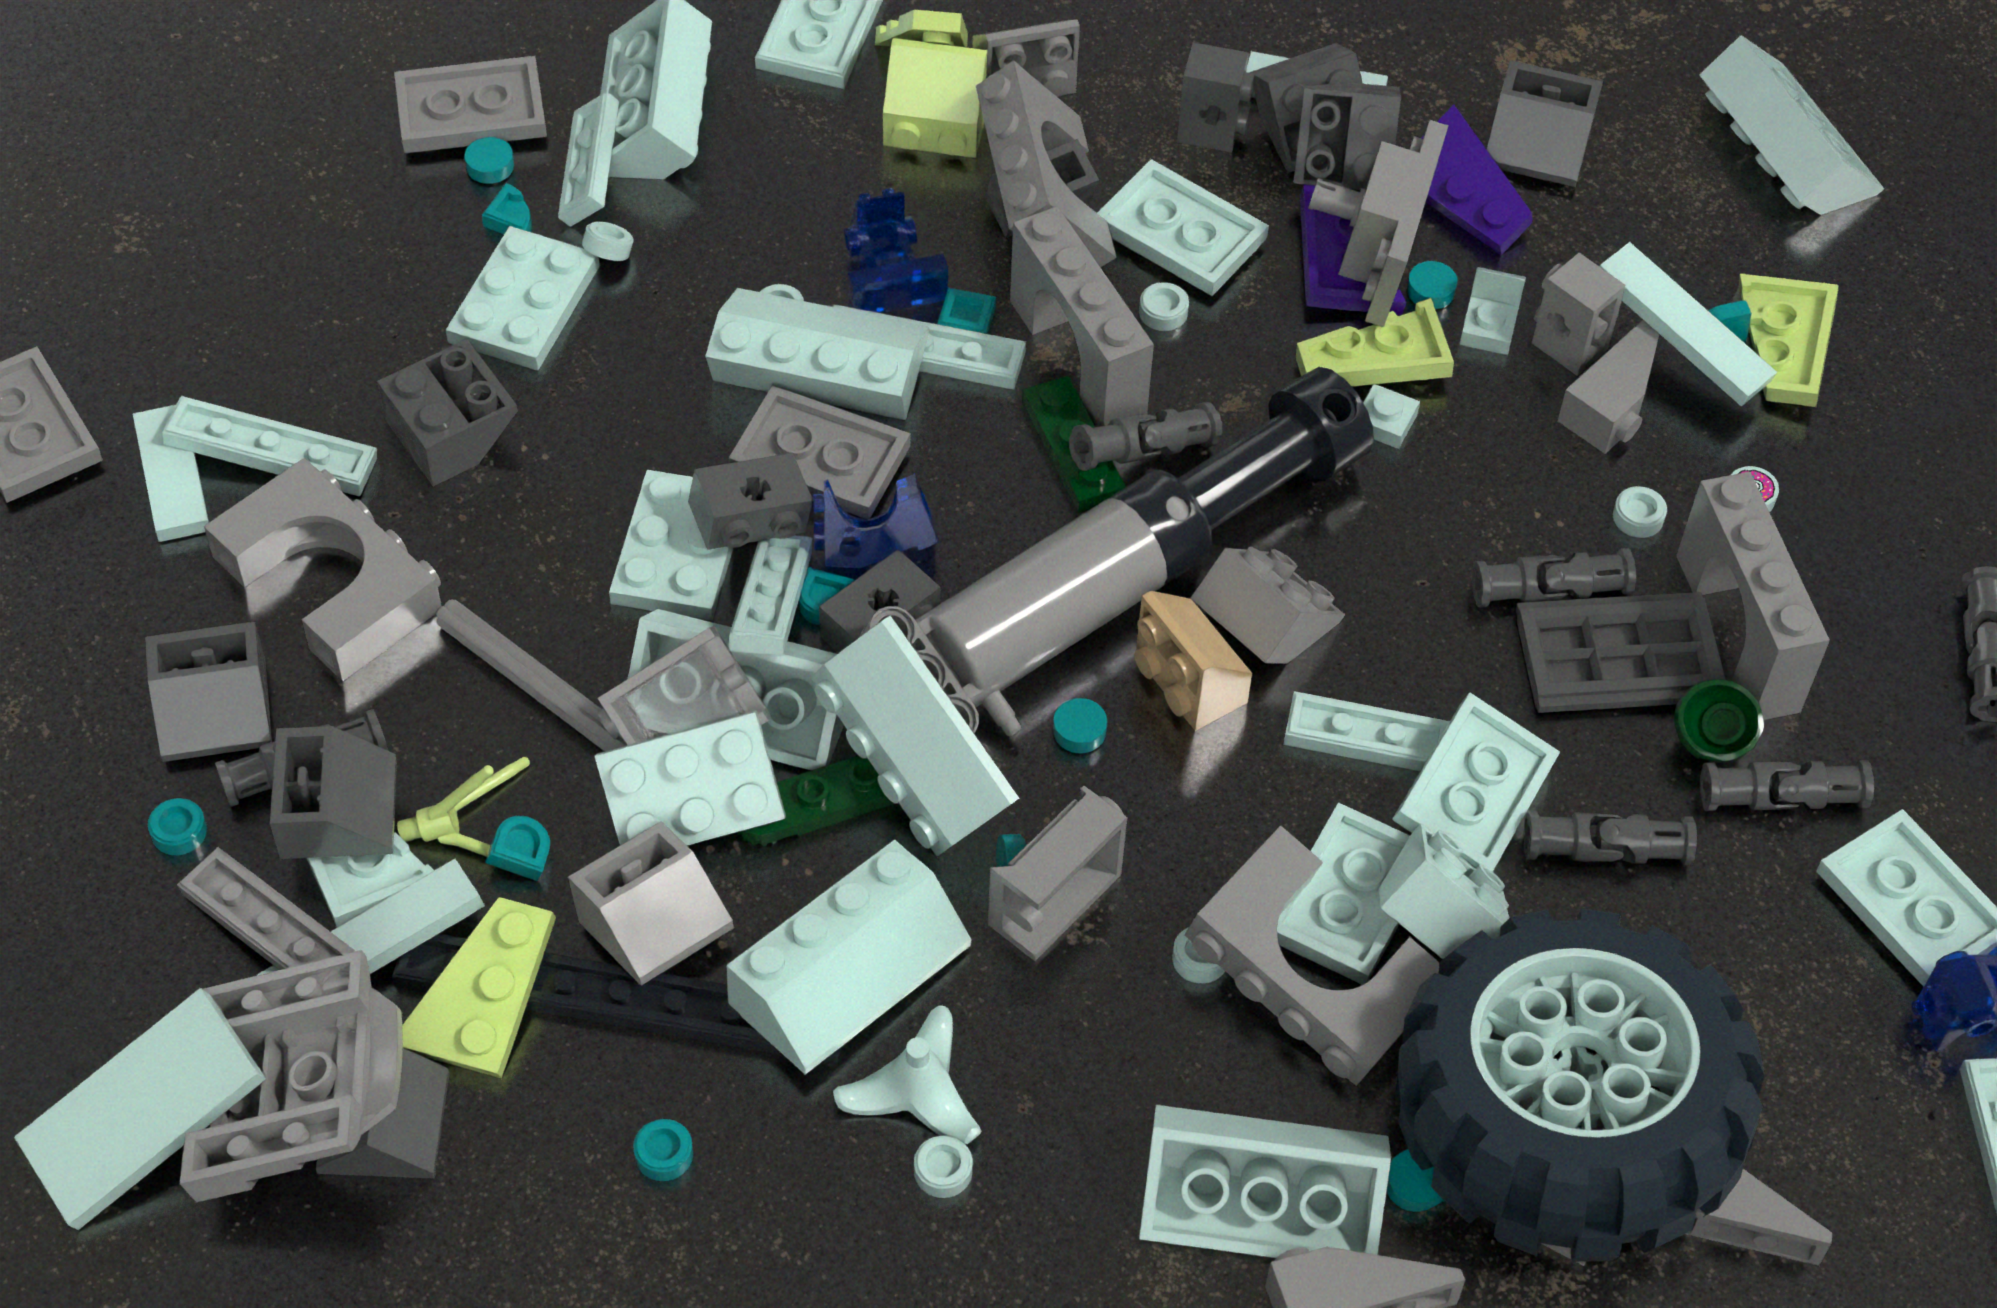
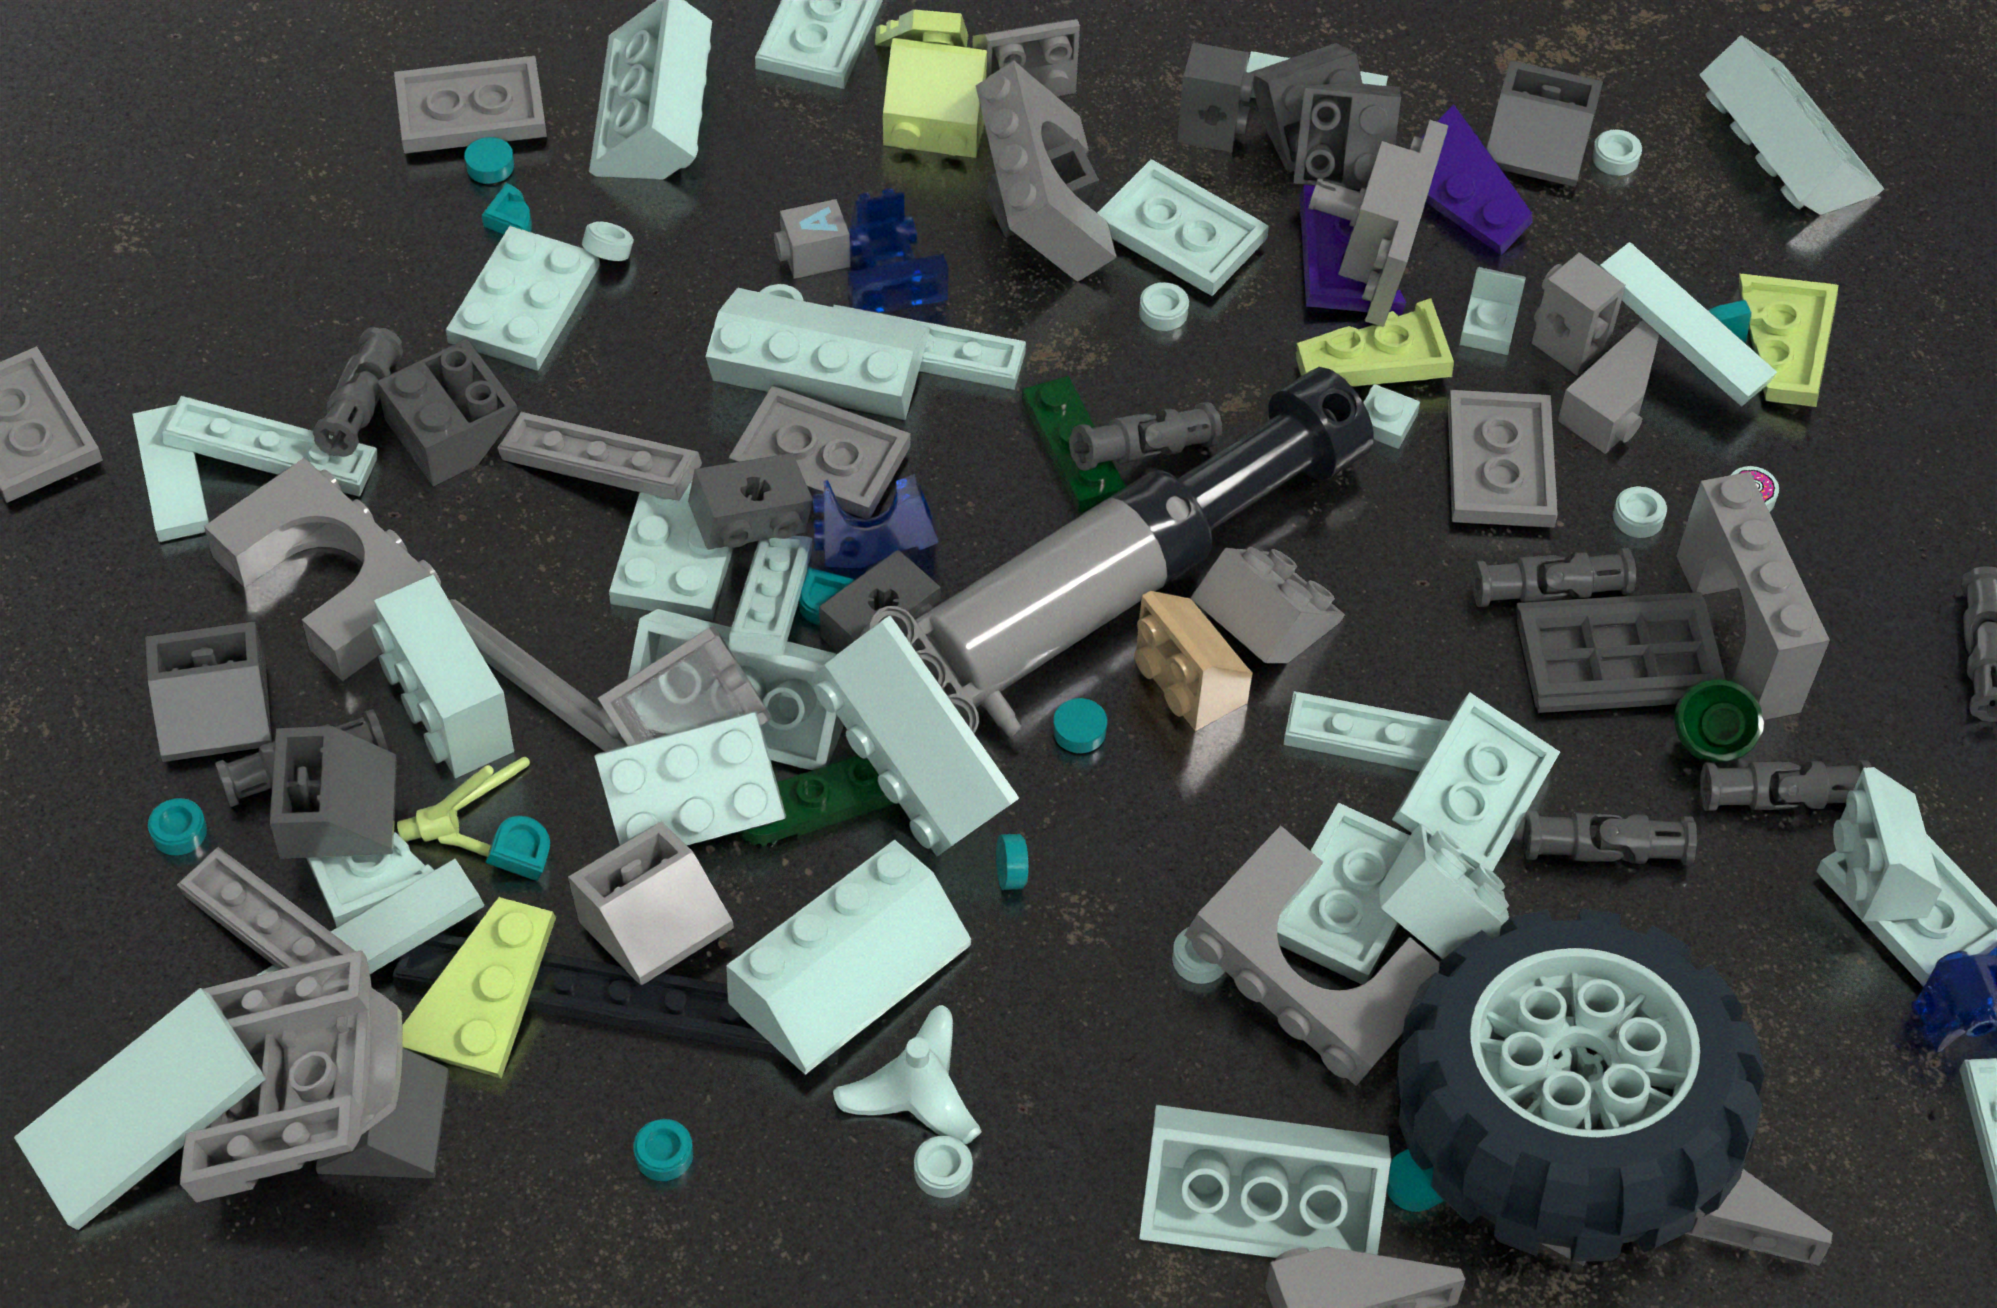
light aqua tile [558,92,619,227] -> none
teal tile [937,288,996,334] -> none
light grey window [988,786,1127,961] -> none
light grey arch [1010,206,1154,428] -> none
teal tile [1407,261,1458,309] -> none
none -> dark grey piece [313,327,403,457]
none -> light aqua brick [371,575,514,779]
none -> light grey tile [497,412,702,501]
none -> light grey brick [774,199,850,279]
none -> light grey plate [1448,390,1558,527]
none -> light aqua tile [1592,130,1642,176]
none -> light aqua slope [1833,767,1942,922]

